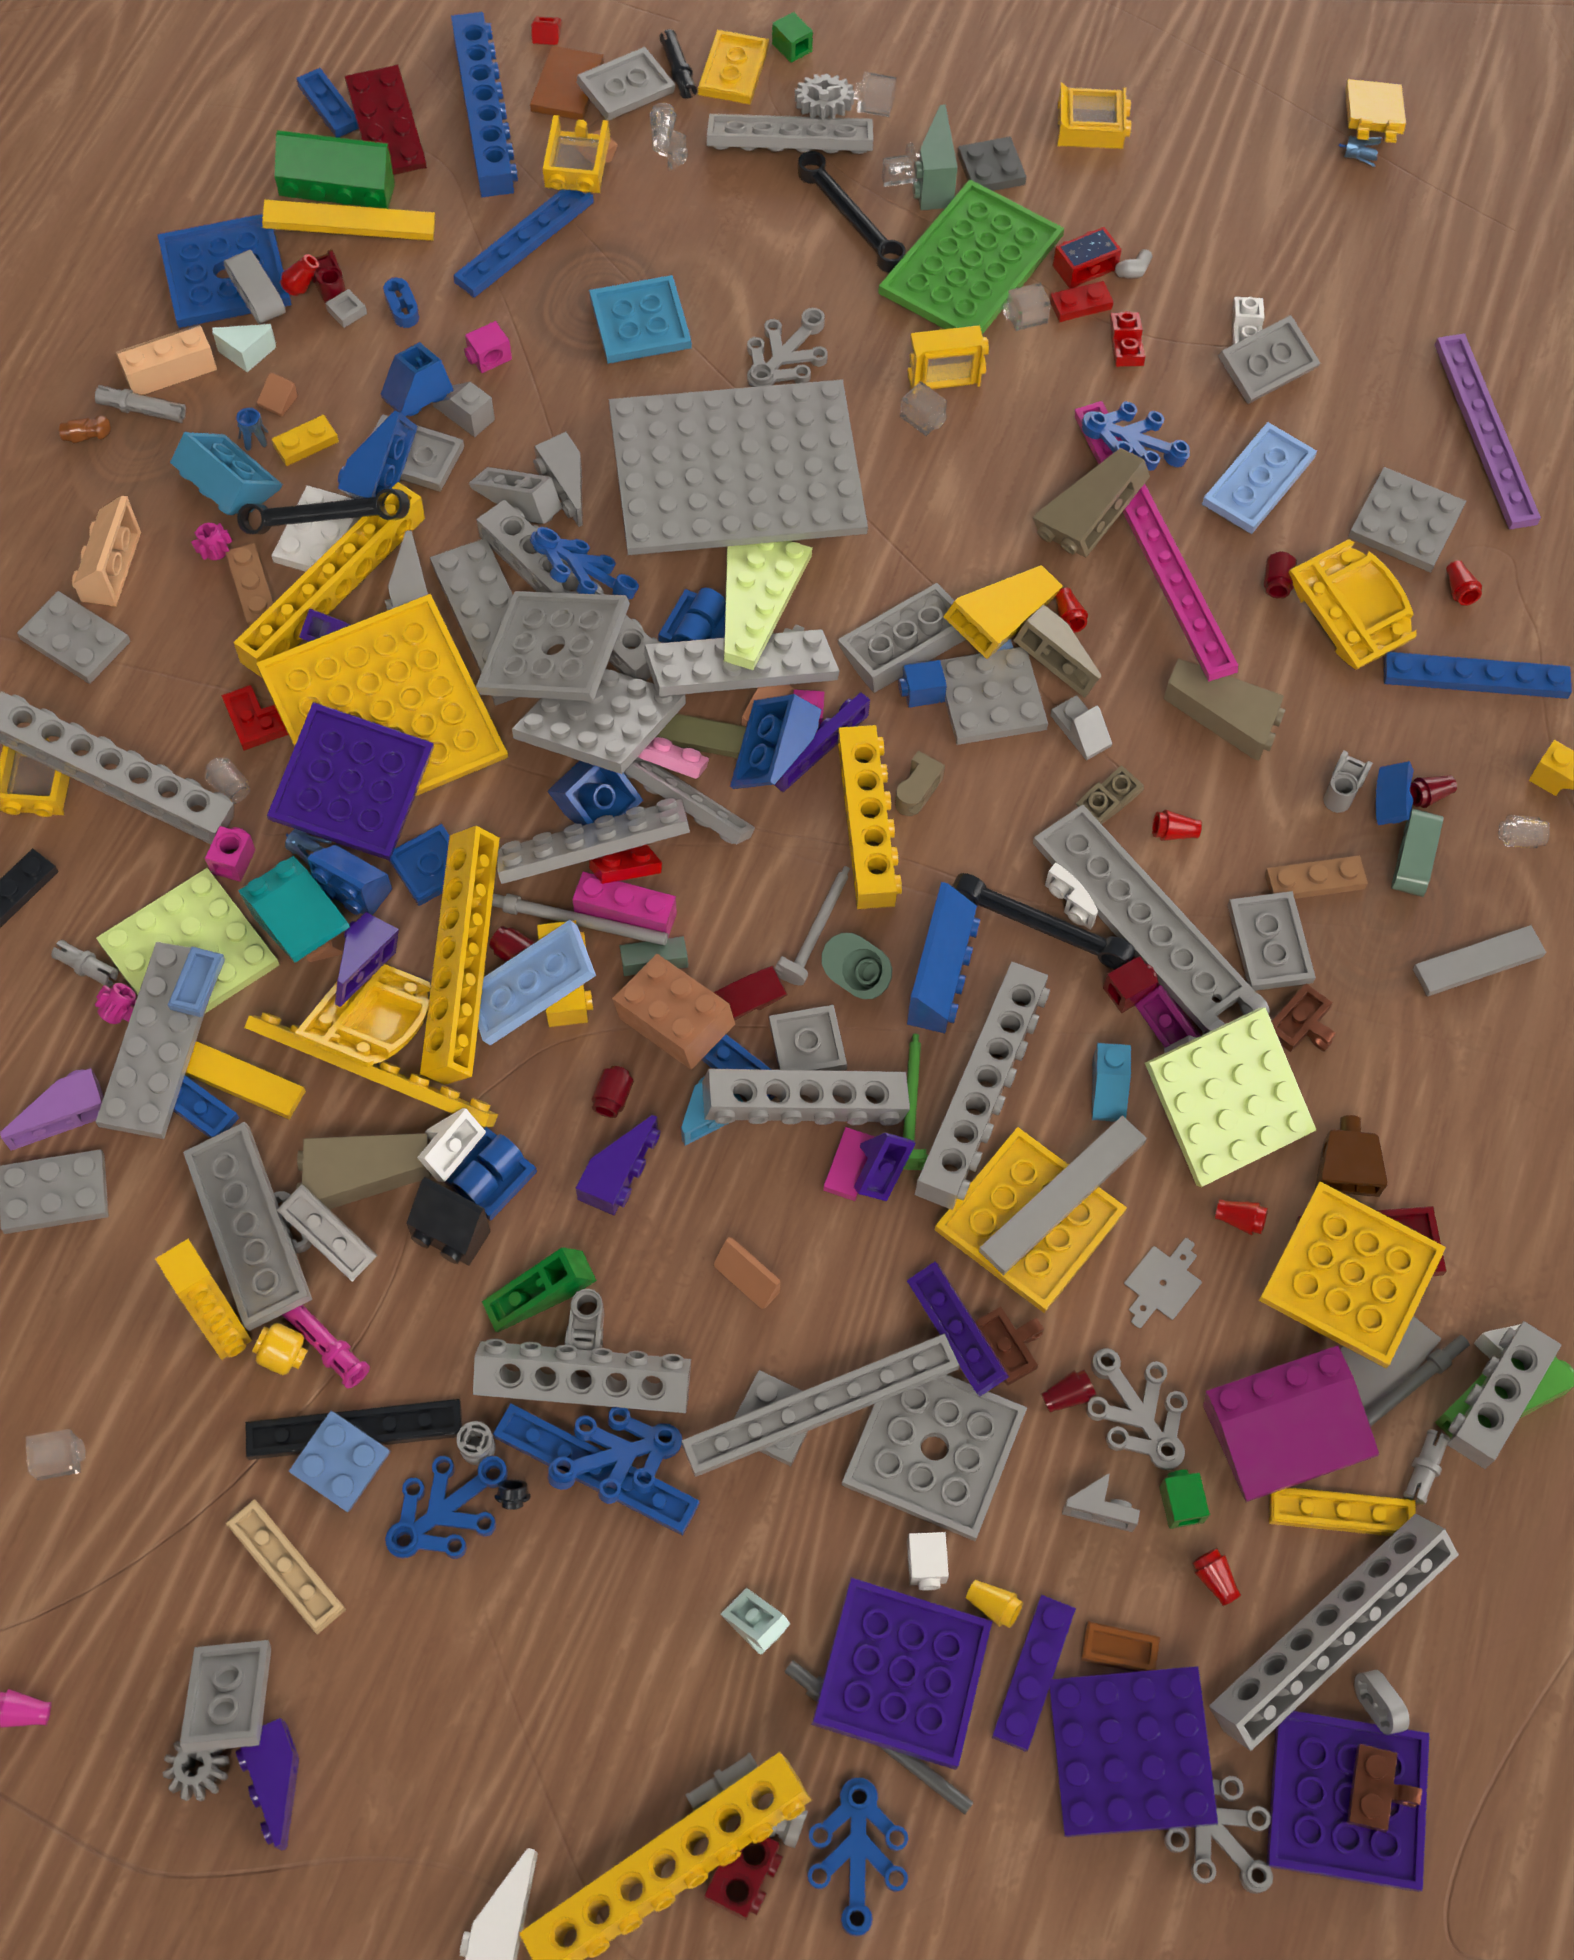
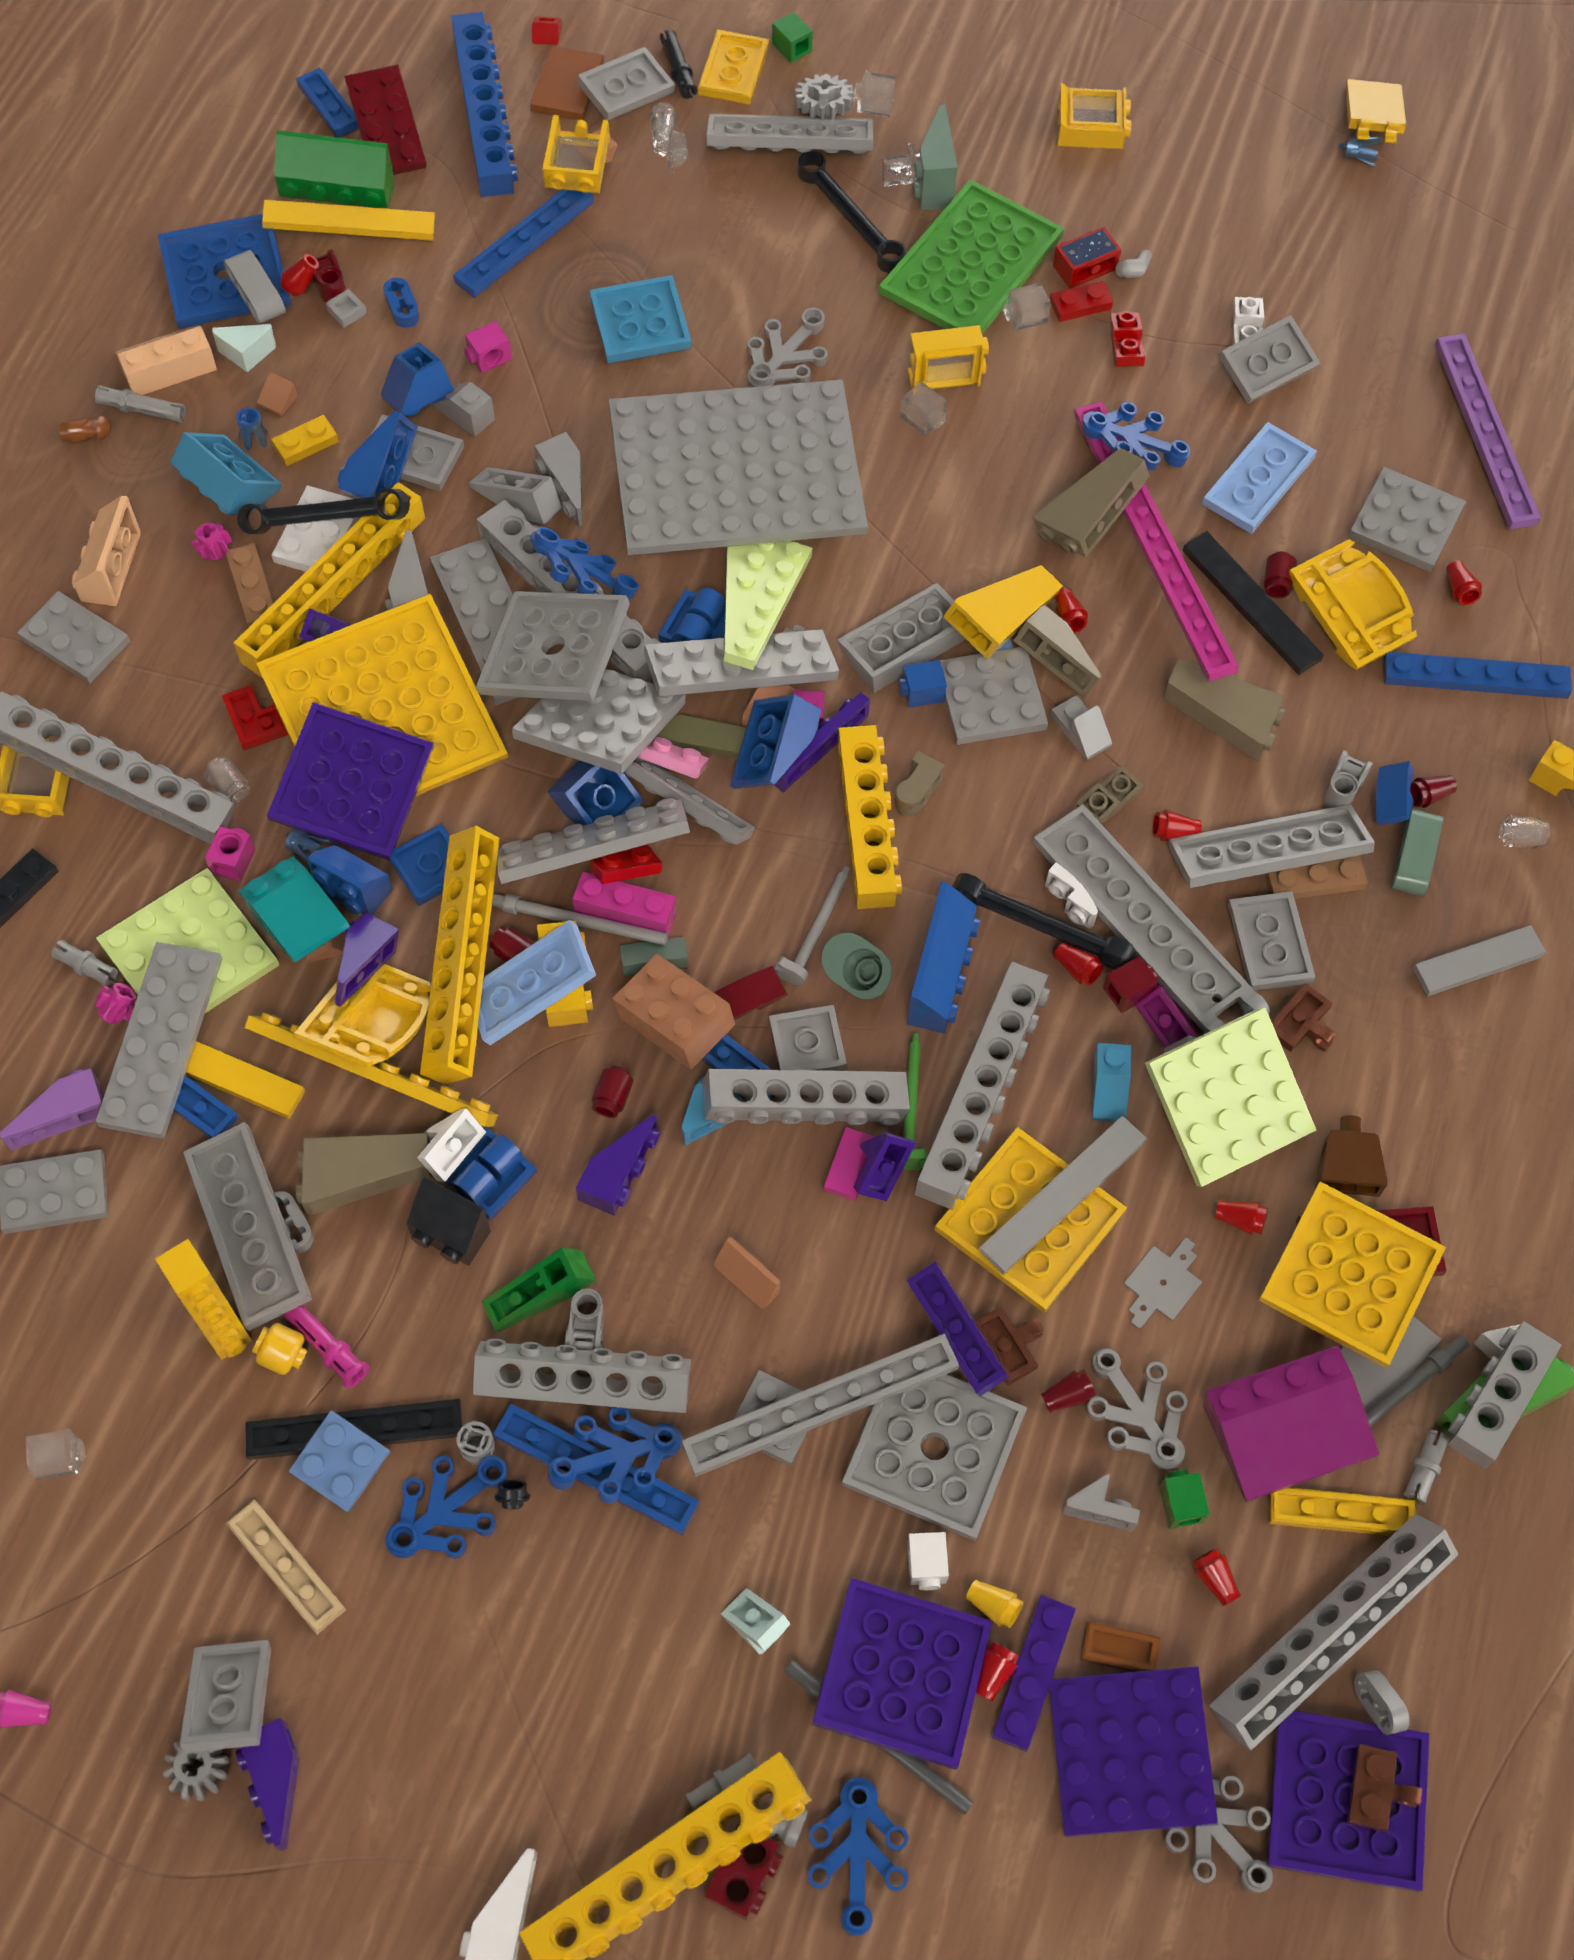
medium blue tile [168,947,225,1018] -> none
light grey tile [277,1184,378,1282] -> none
dark grey plate [958,136,1027,191] -> none
none -> red cone [976,1642,1019,1702]
none -> red cone [1053,942,1103,986]
none -> light grey plate [1169,804,1375,888]
none -> black tile [1182,531,1324,675]

